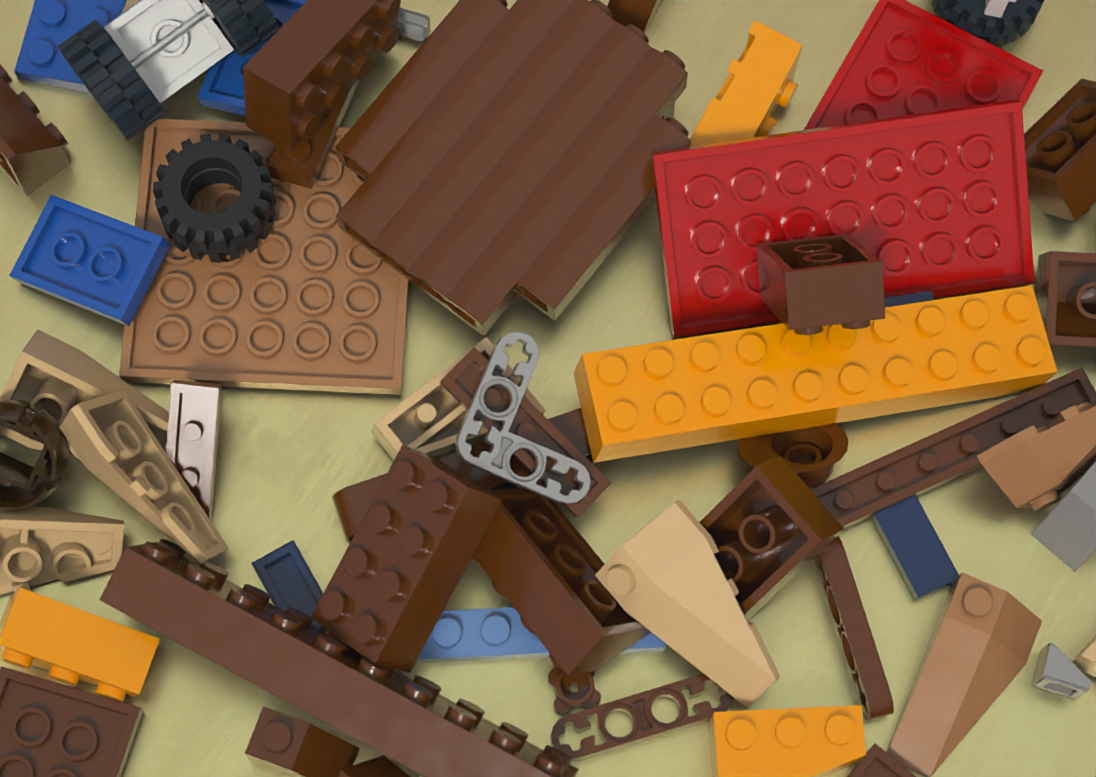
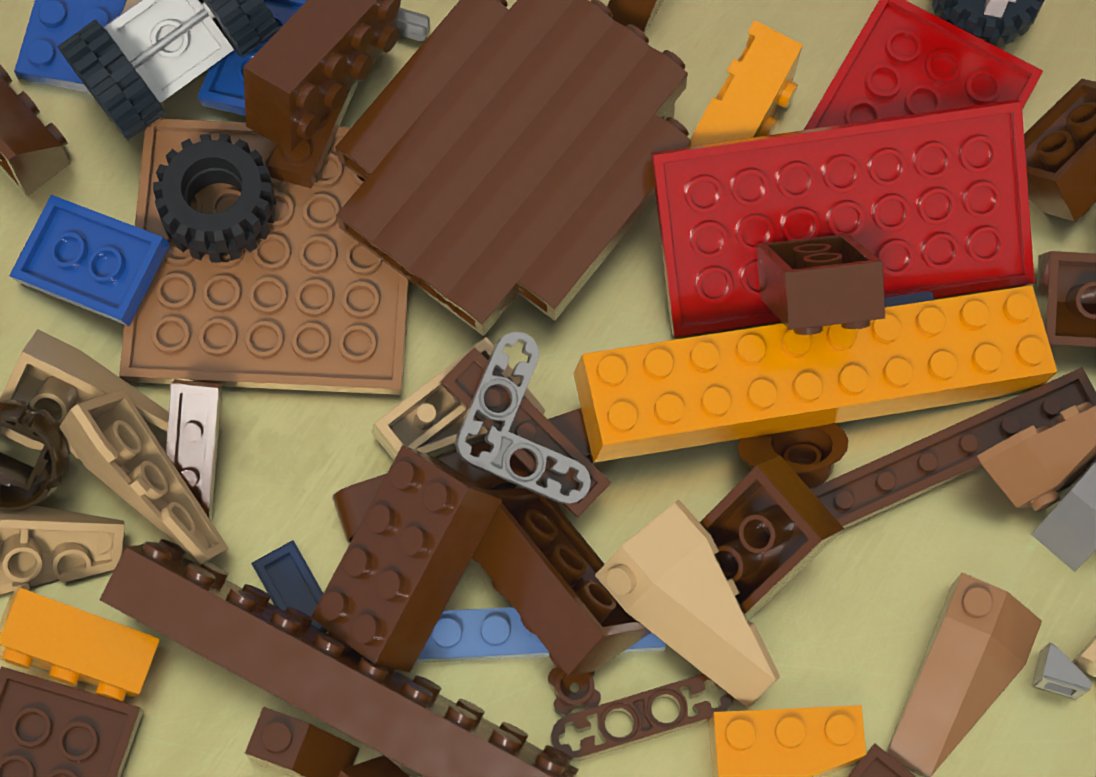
reddish brown beam [814,536,894,720] -> none
dark blue tile [871,495,959,601] -> none

